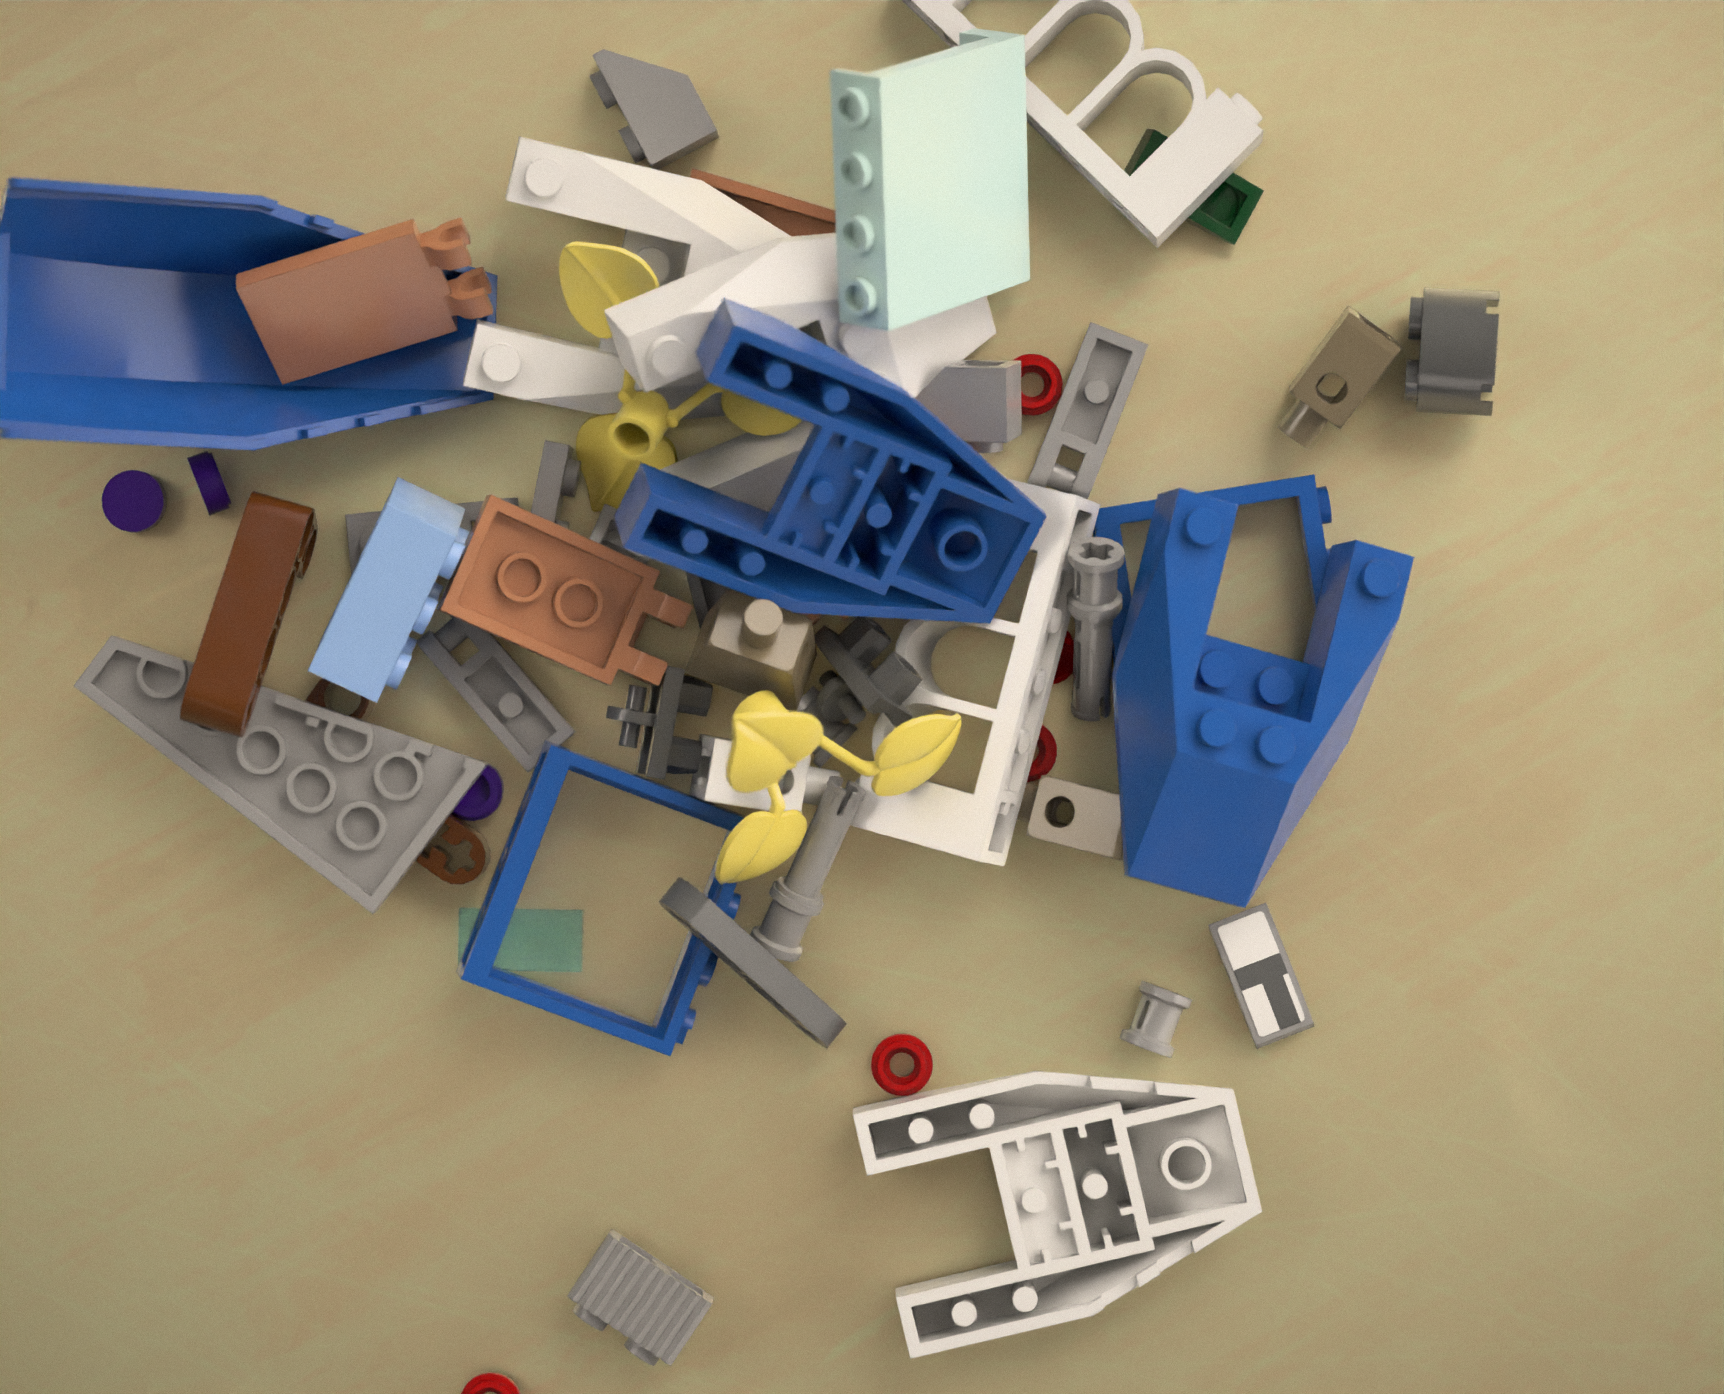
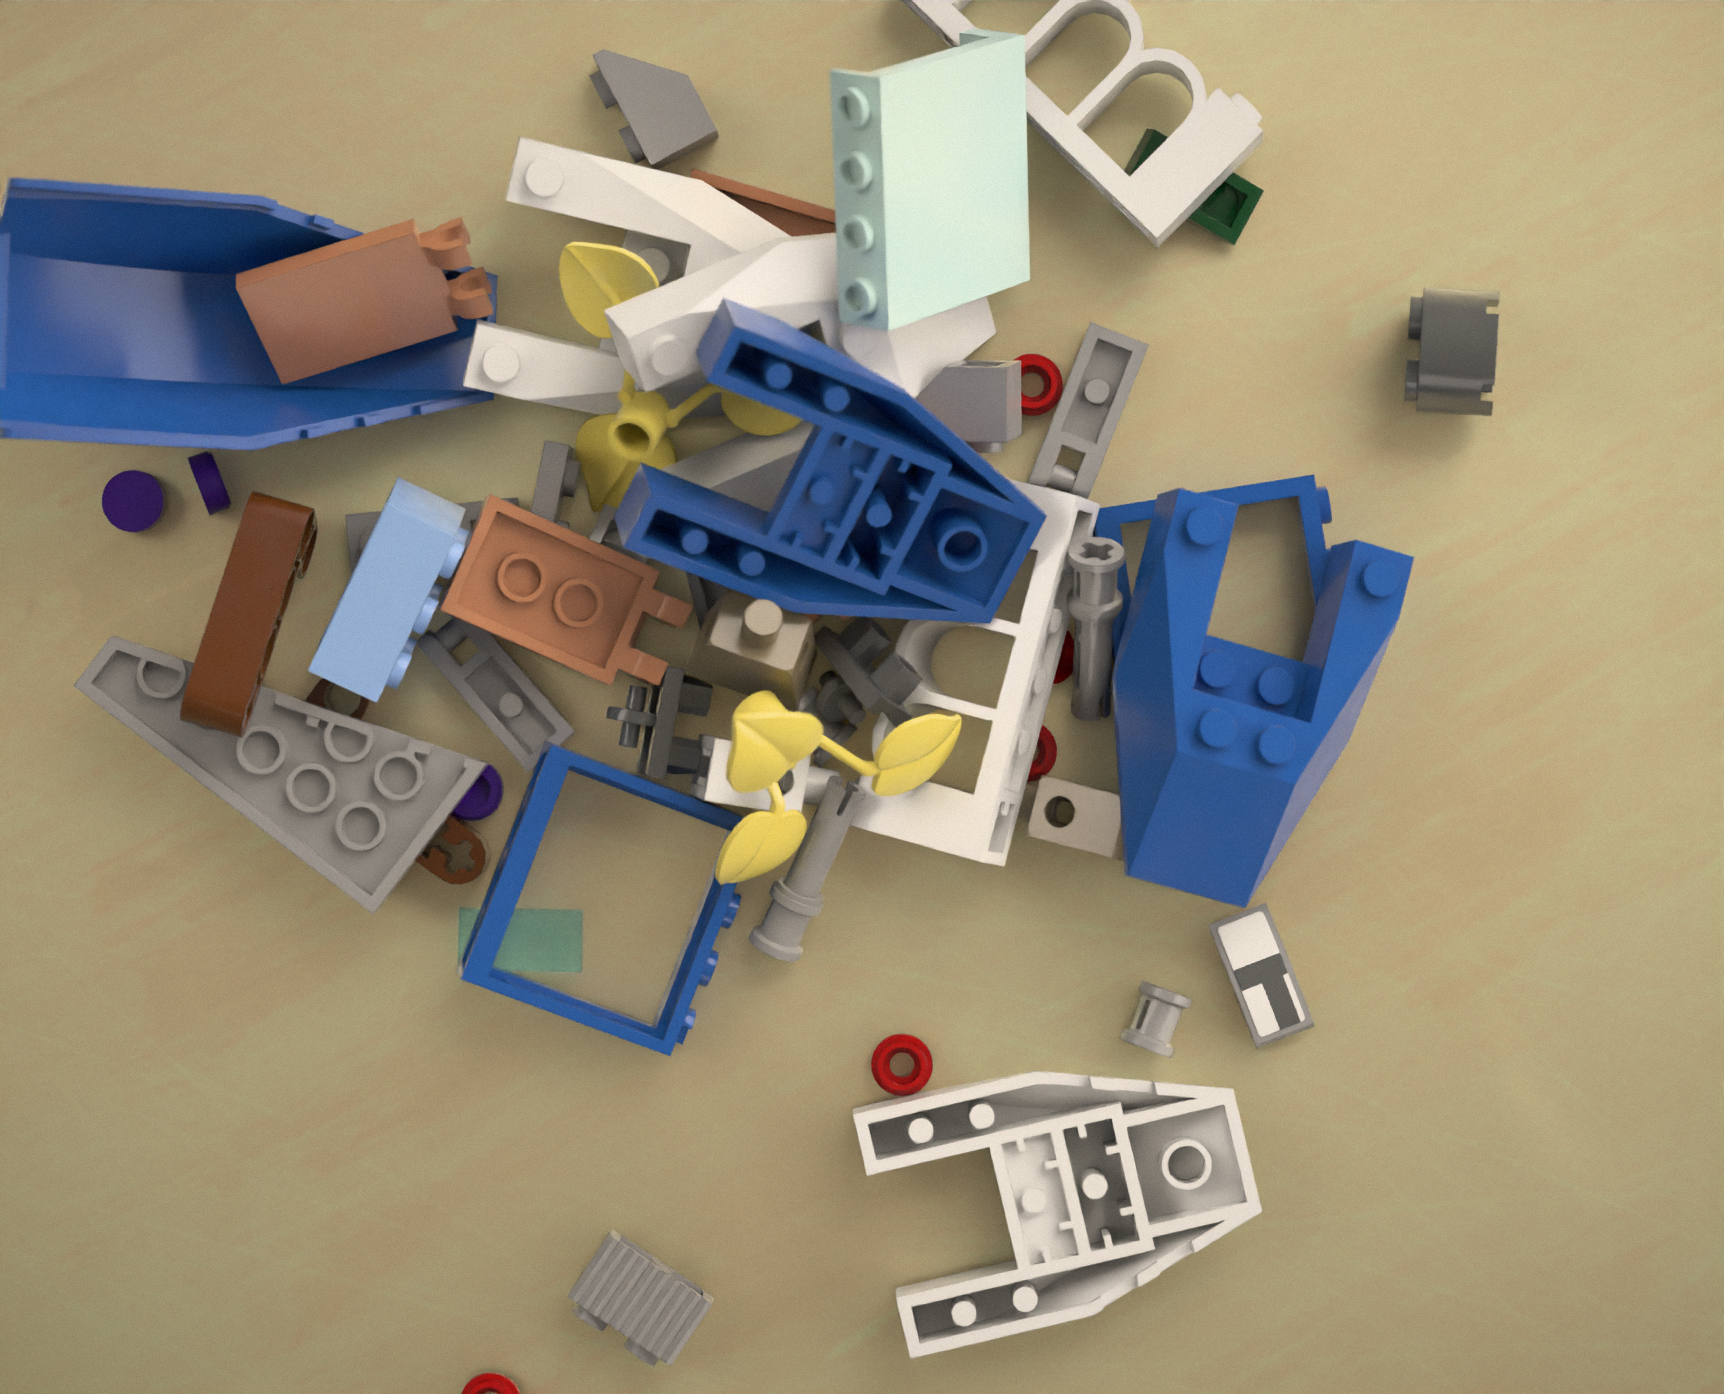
beam [659,877,847,1048] -> none
dark tan torso [1278,305,1401,449] -> none

